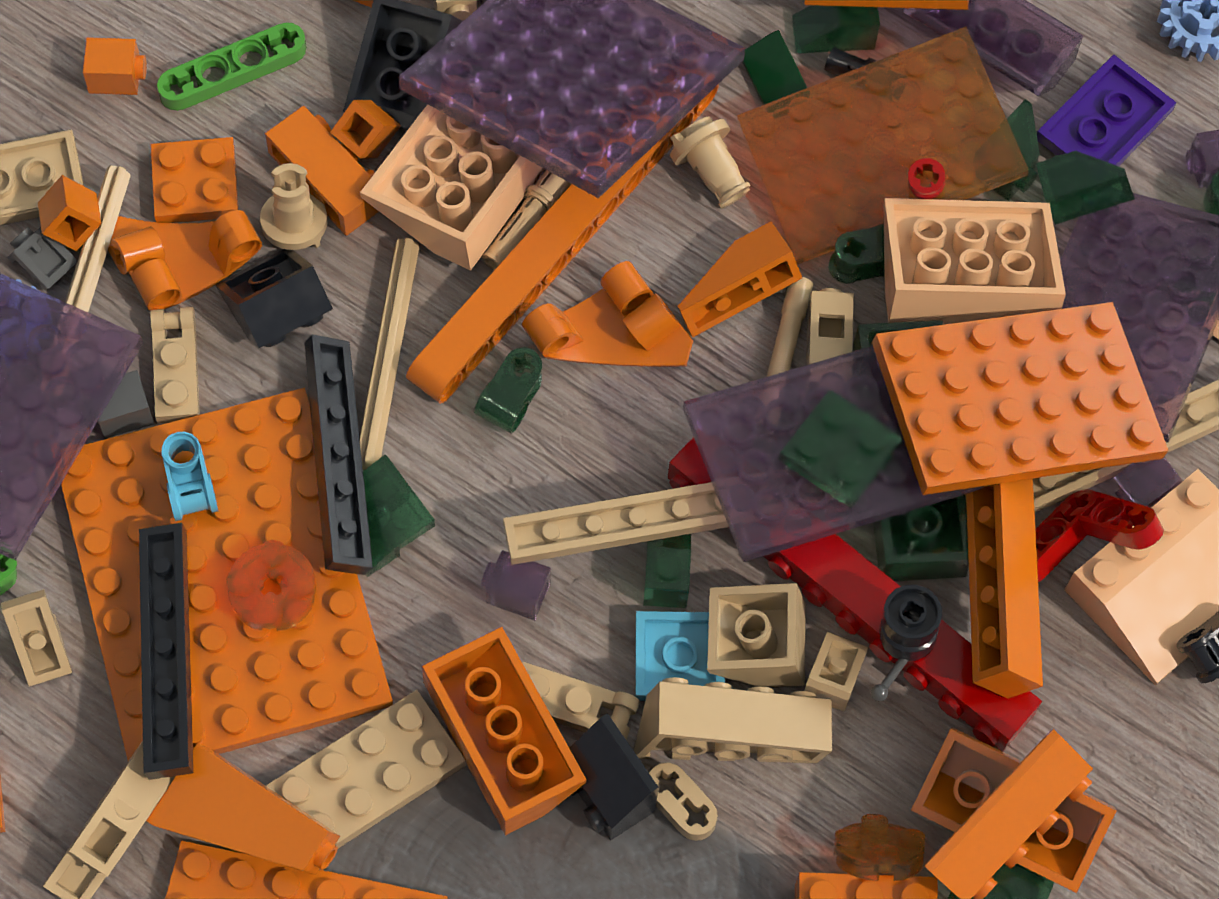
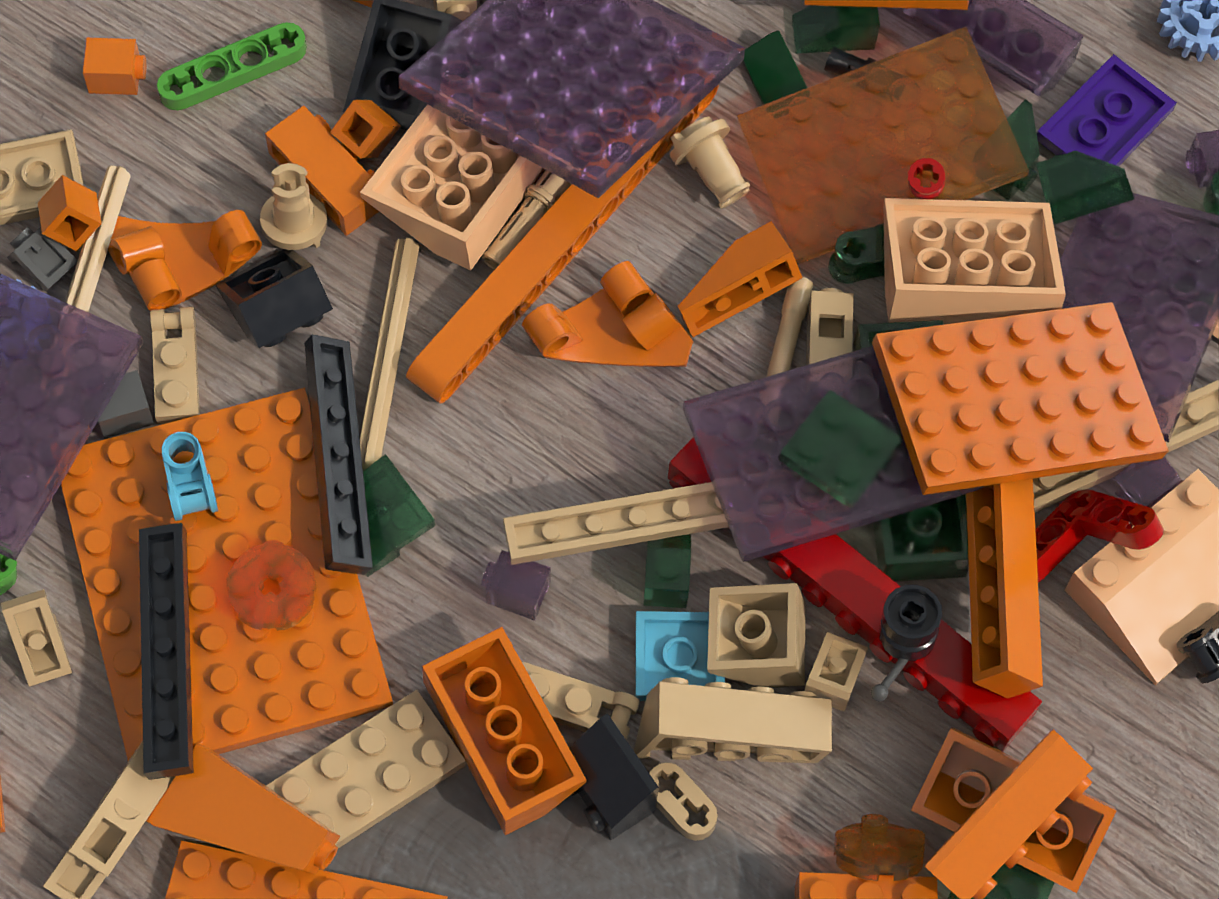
orange plate [151,137,239,223] -> none
clear green piece [474,347,542,434] -> none

